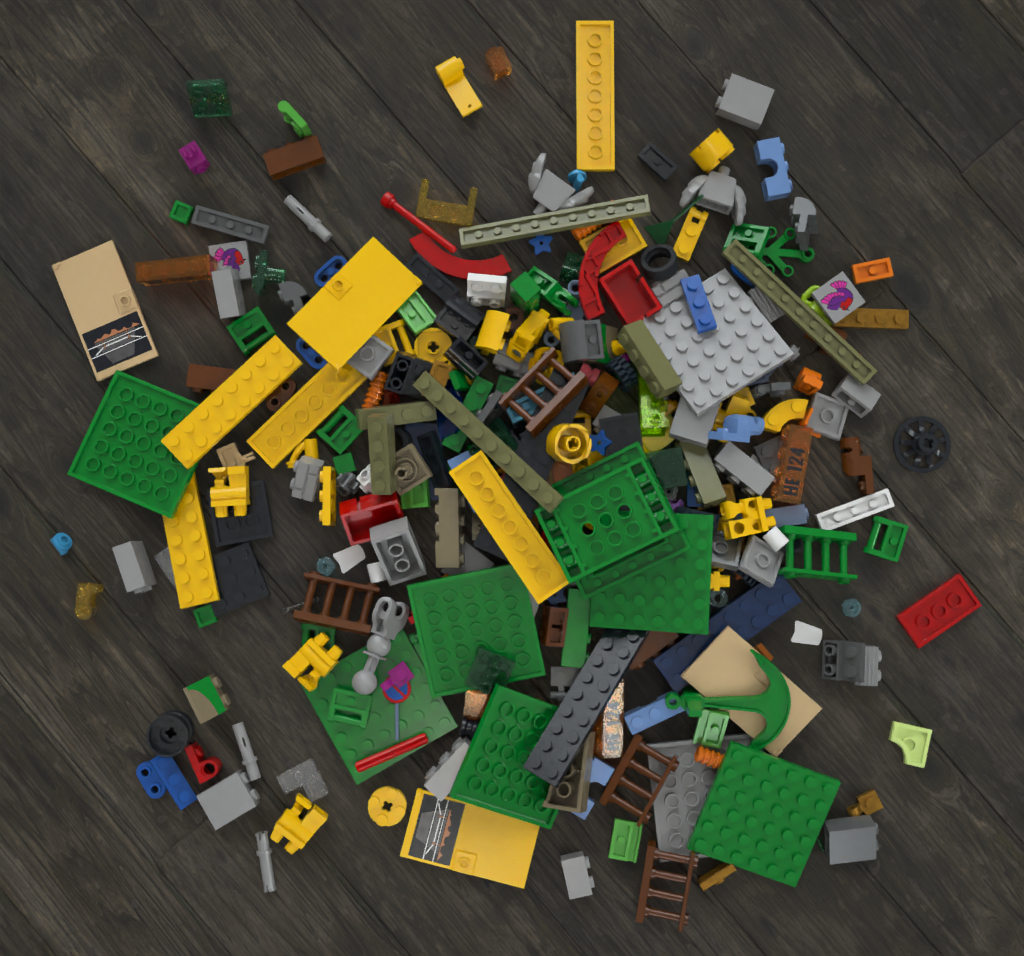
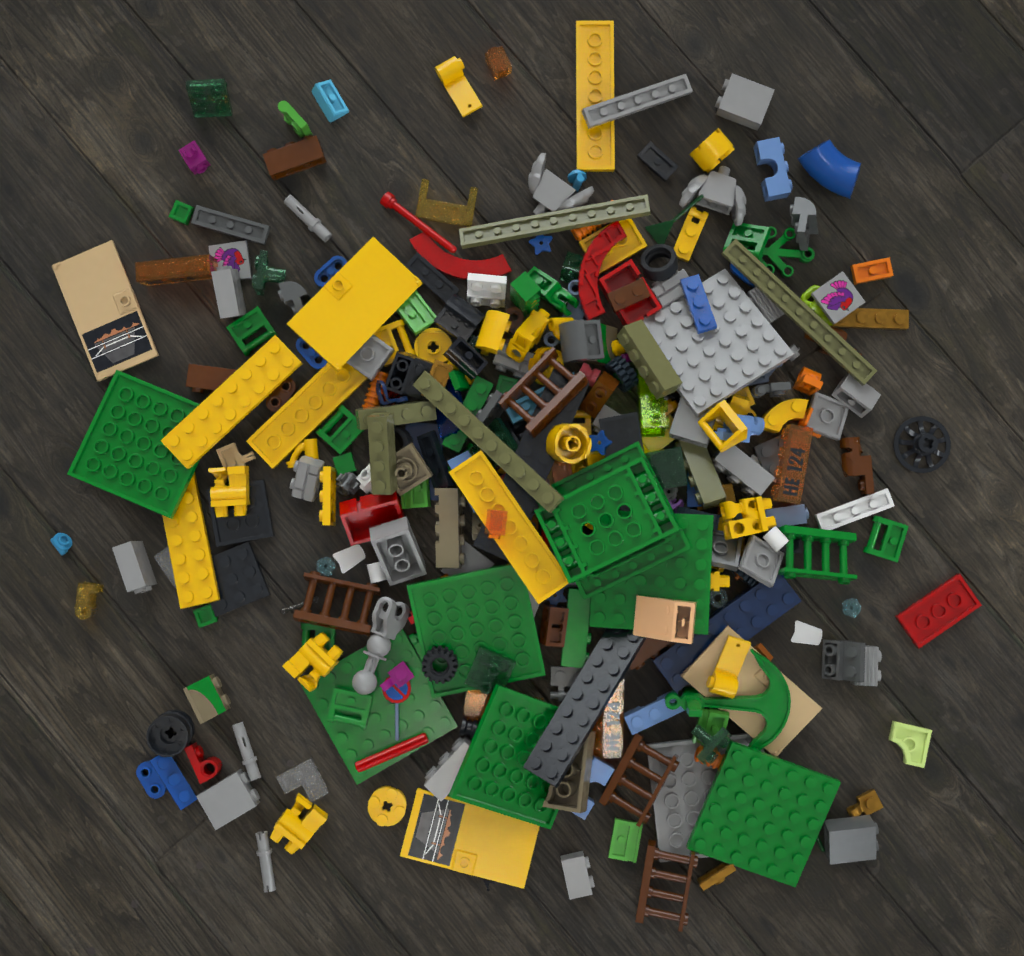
none -> medium azure slope [311,79,349,122]
none -> dark blue piece [376,380,408,405]
none -> black tyre [422,645,458,684]
none -> clear orange brick [485,509,508,539]
none -> light grey plate [582,74,693,129]
none -> reddish brown plate [607,278,651,313]
none -> light nougat slope [633,595,697,644]
none -> clear green plate [691,724,732,765]
none -> yellow tile [698,400,748,453]
none -> yellow door [706,635,751,699]
none -> blue brick [798,139,861,199]

